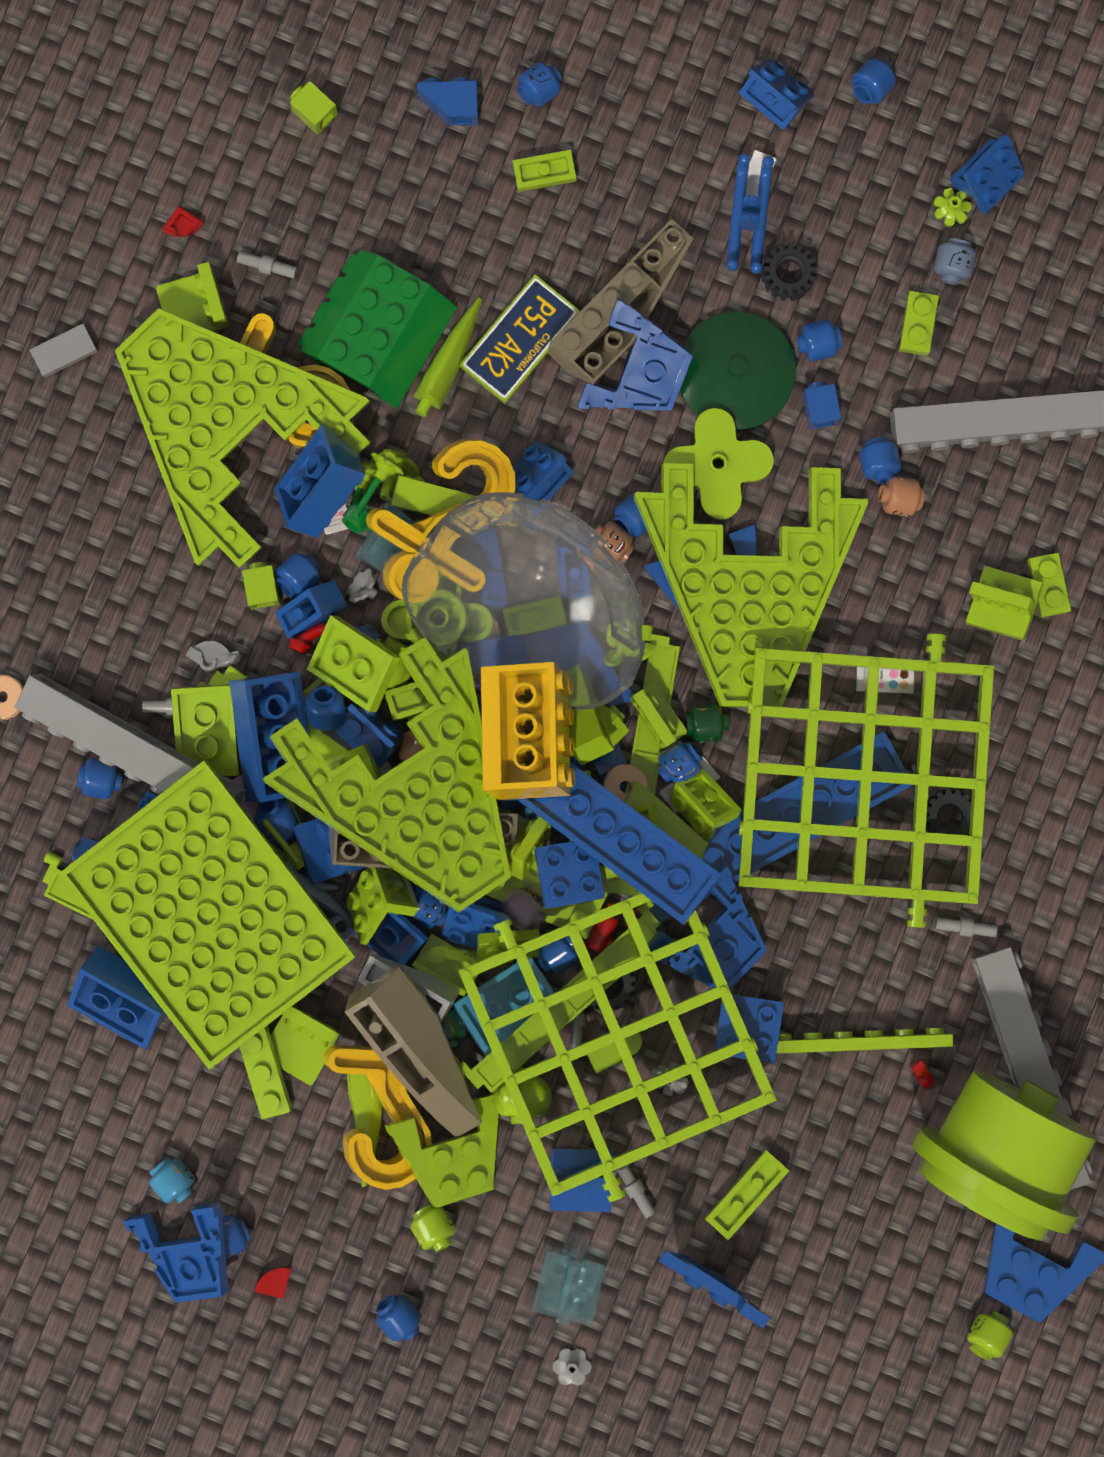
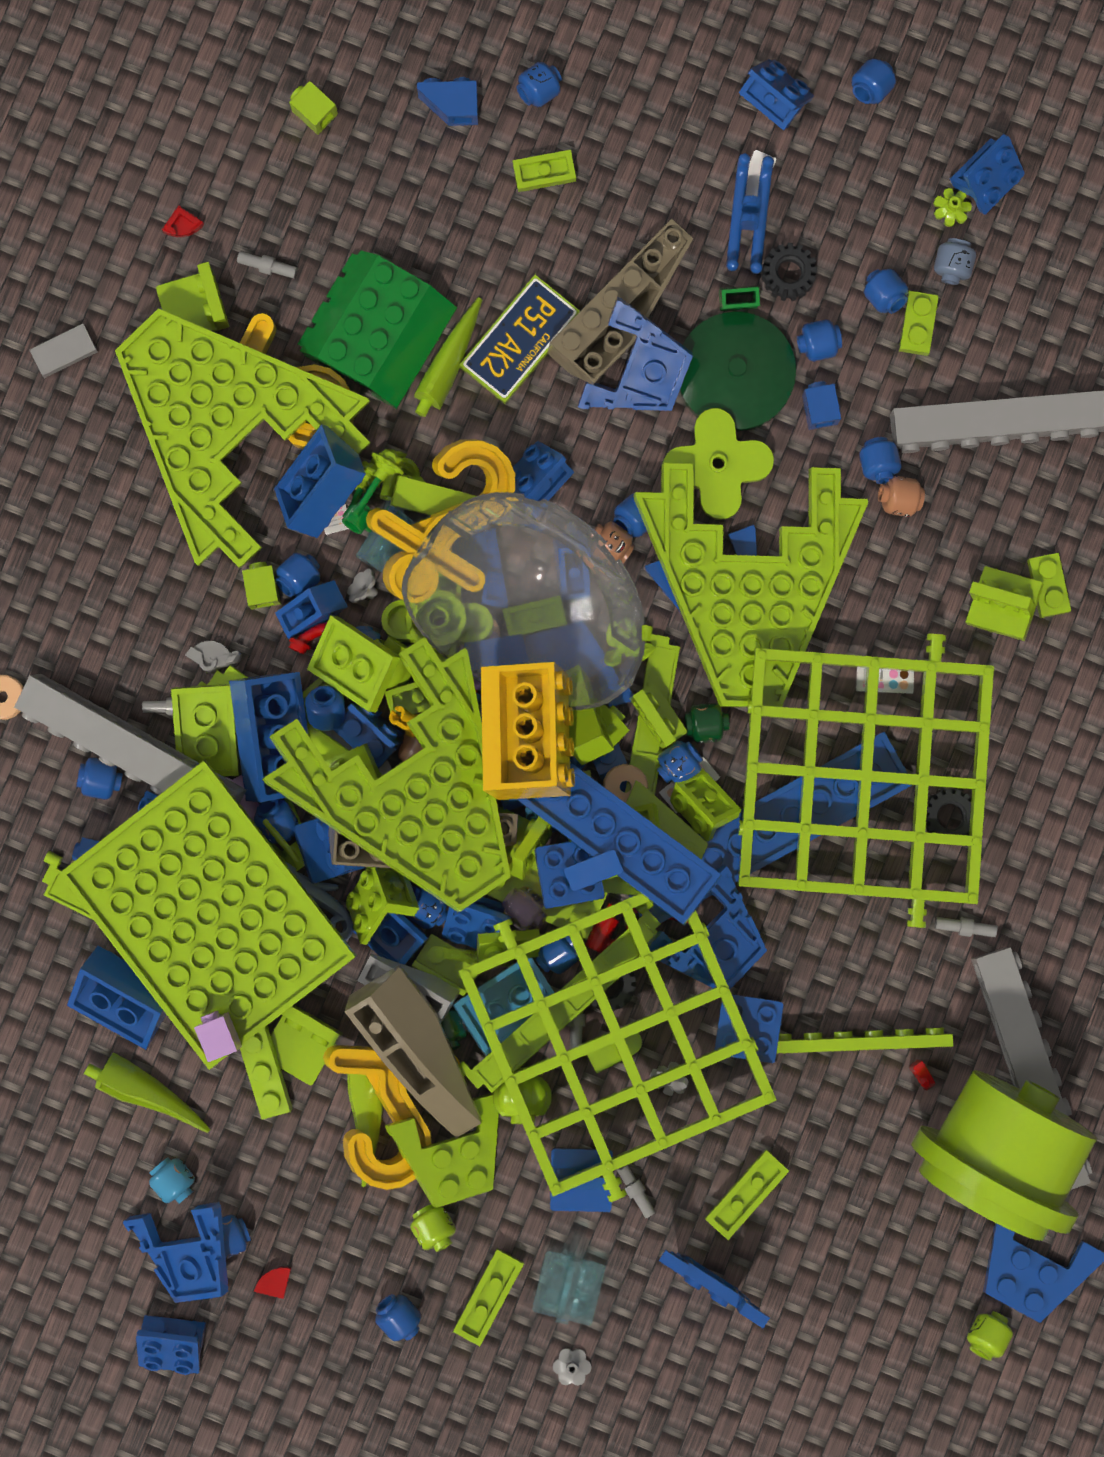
none -> lime piece [84,1052,210,1133]
none -> blue bracket [136,1315,206,1375]
none -> lavender brick [194,1010,242,1062]
none -> yellow pin [389,706,419,738]
none -> lime plate [453,1248,524,1347]
none -> blue sticker [564,850,623,891]
none -> green piece [719,286,760,311]
none -> blue head [864,269,909,314]

